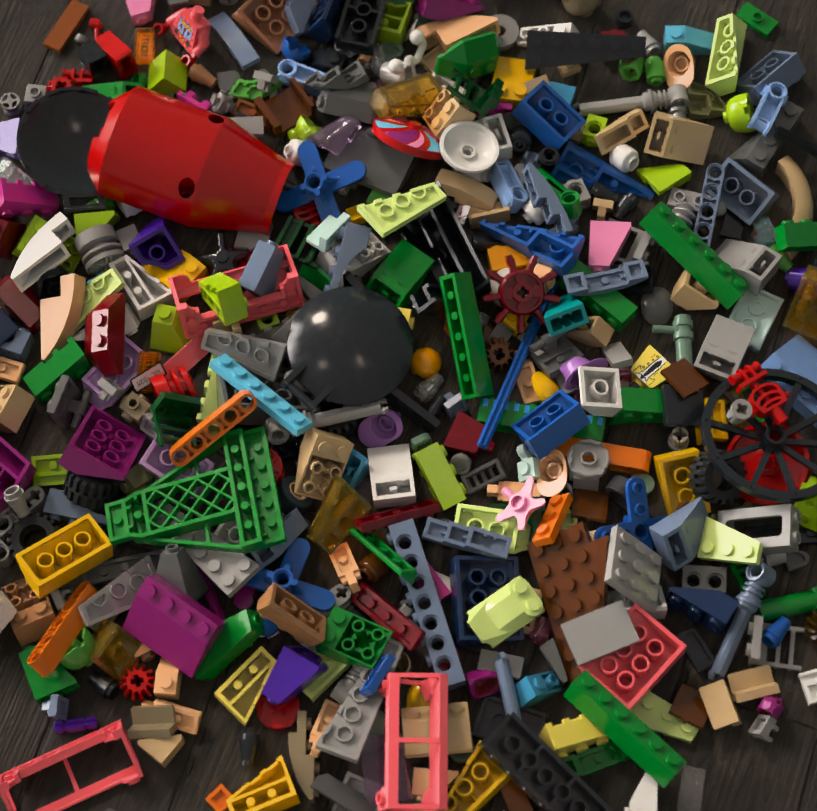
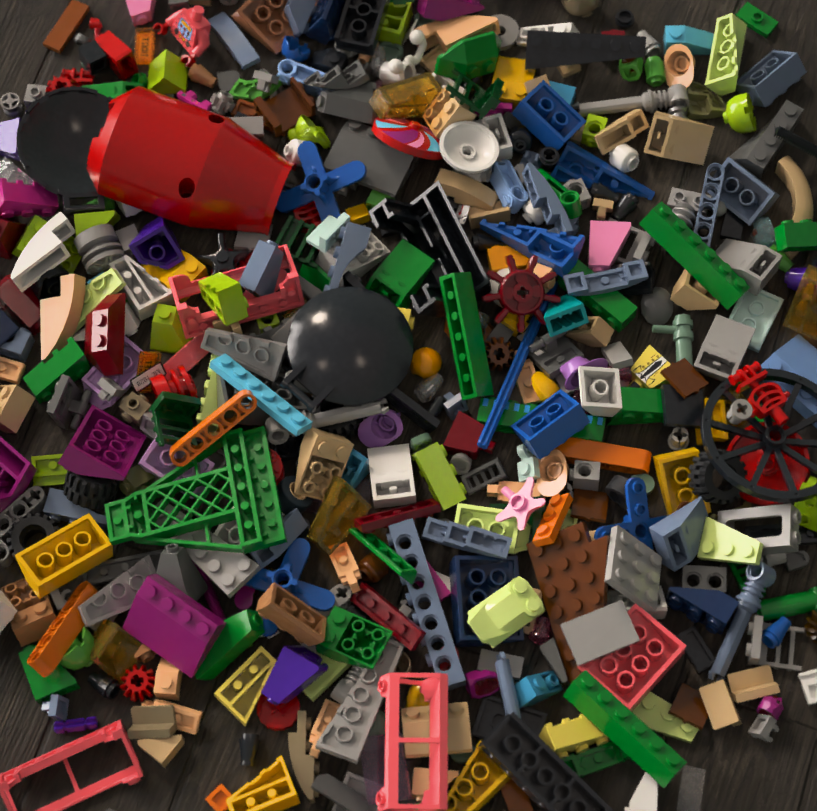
light grey cone [4,485,30,518] -> none
clear purple slope [307,115,361,156] -> none
yellowish green wing [357,182,447,238] -> none
blue tile [359,653,396,697] -> none
light grey tile [567,439,610,480] -> none
lime slope [635,163,692,196] -> none
light blue piece [747,82,789,137] -> none

